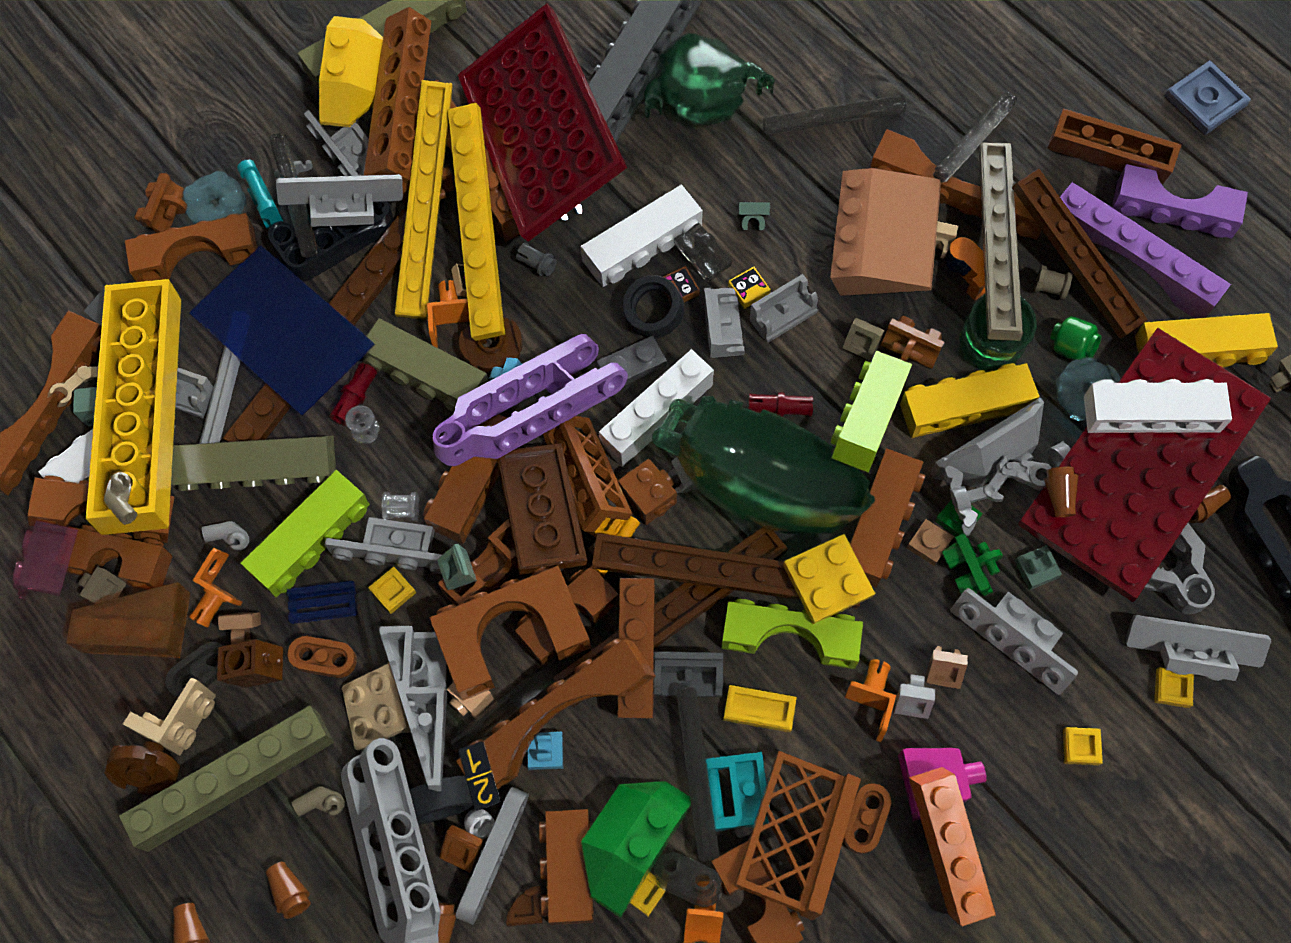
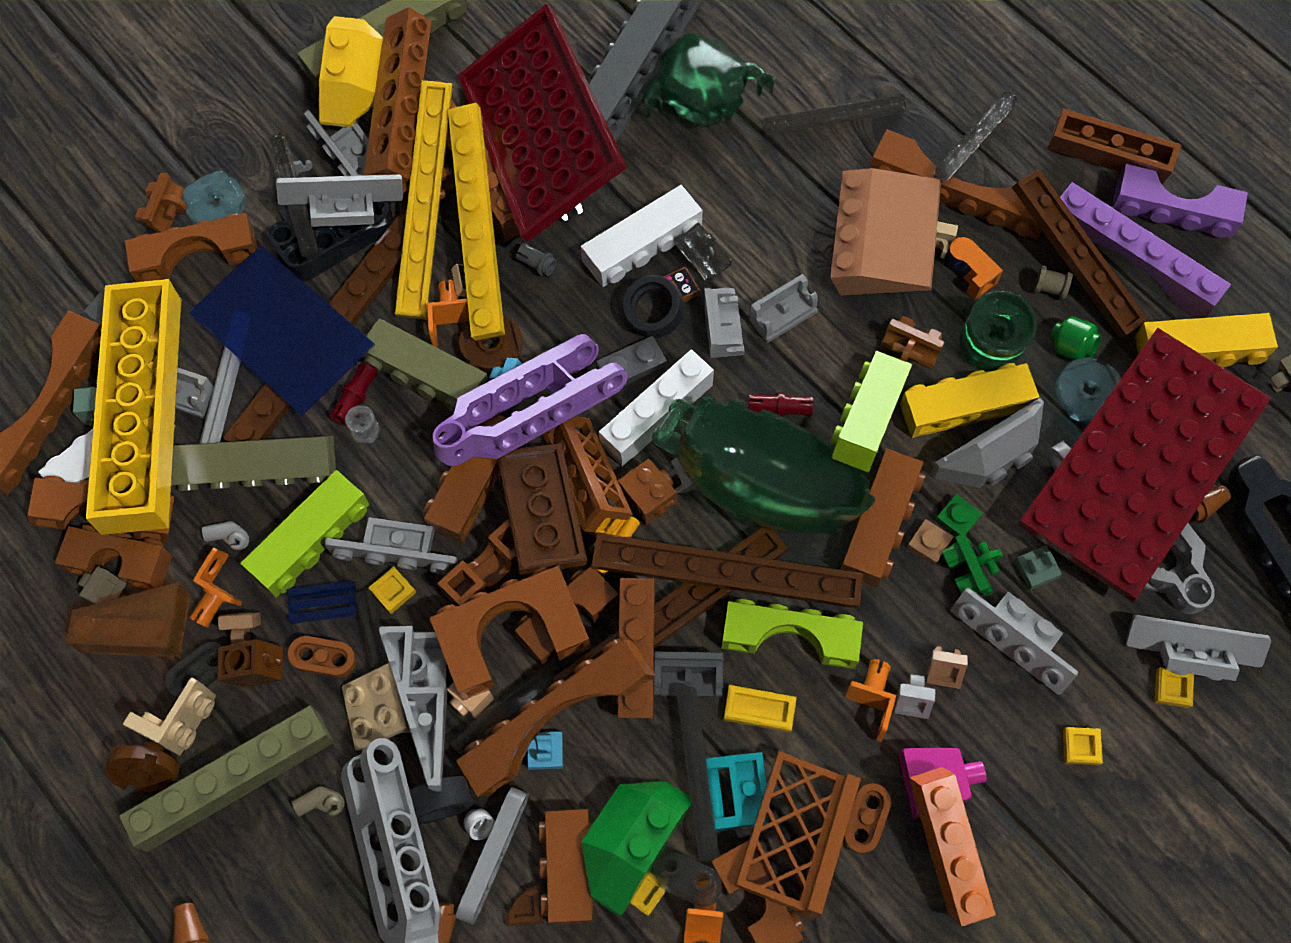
clear pink bracket [12,520,78,600] -> none
tan piece [47,366,98,407] -> none
dark tan arm [104,472,137,525] -> none
teal plate [237,160,283,229] -> none
dark orange cone [266,862,311,919] -> none
clear bush [382,492,419,521] -> none
sand green slope [437,544,477,590] -> none
dark orange tile [439,825,483,873] -> none
black sticker [459,741,500,810] -> none
tile [728,267,771,309] -> none
sand green tile [738,202,770,230] -> none
yellow plate [783,534,875,624] -> none
dark tan tile [843,318,885,361] -> none
light grey piece [944,456,1051,536] -> none
dark tan tile [979,142,1023,341] -> none
dark orange cone [1044,467,1078,518] -> none
white brick [1084,379,1232,433] -> none
sand blue tile [1164,60,1251,135] -> none

